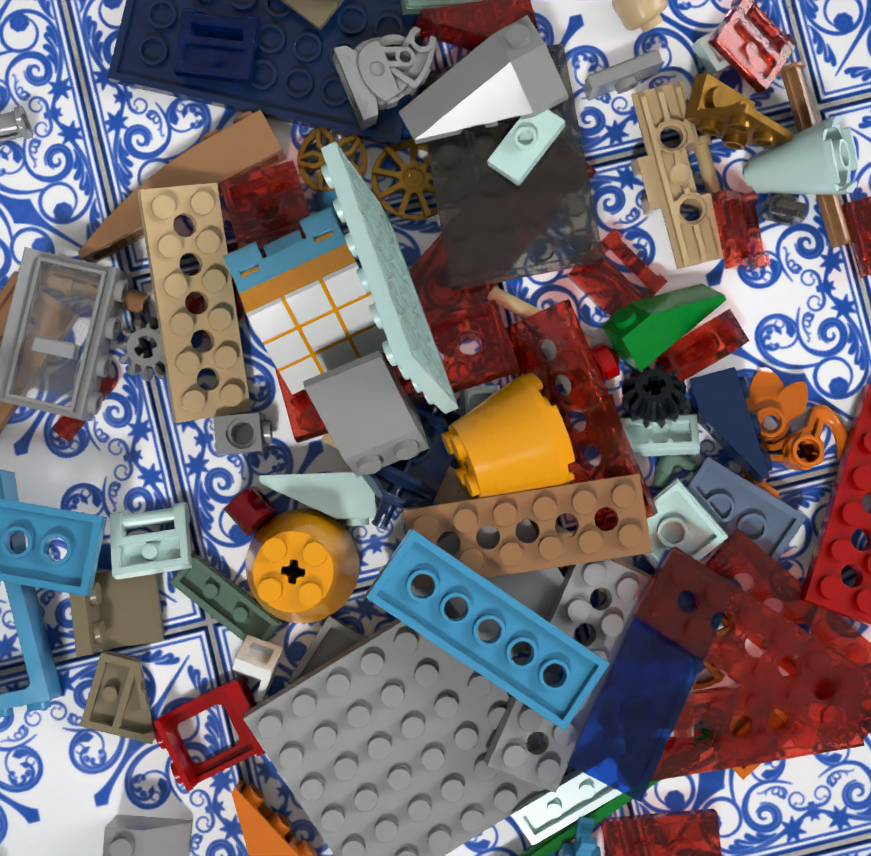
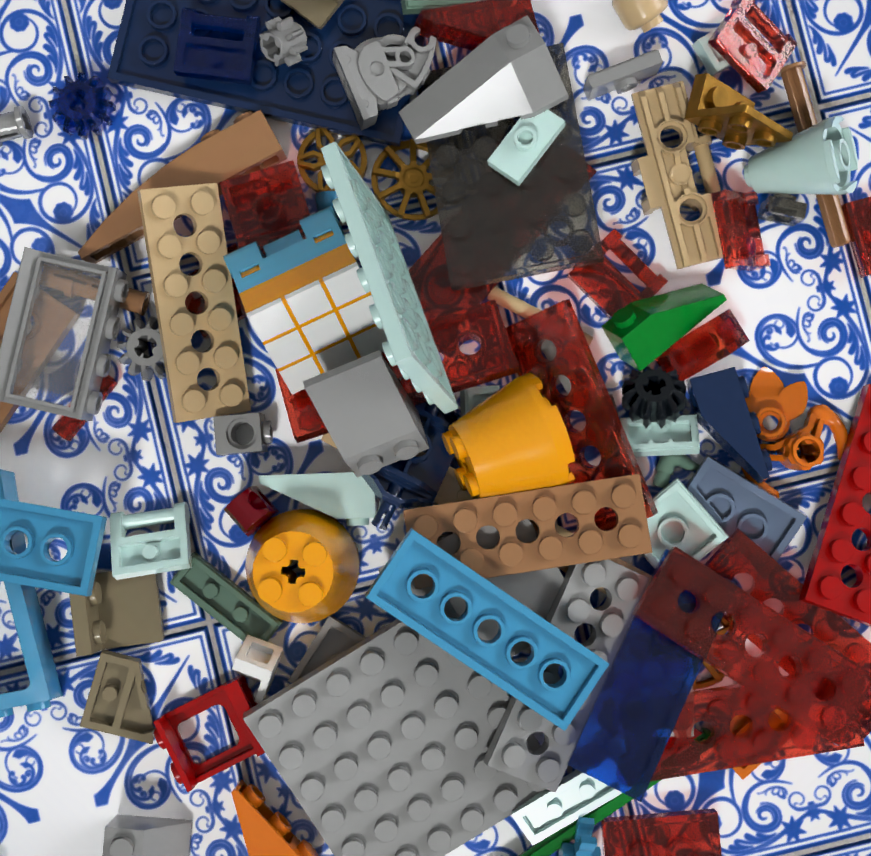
light grey tile [32,335,81,361] -> none
red tile [589,342,620,381] -> none
none -> clear blue gear [48,72,117,140]
none -> light grey gear [260,16,308,67]

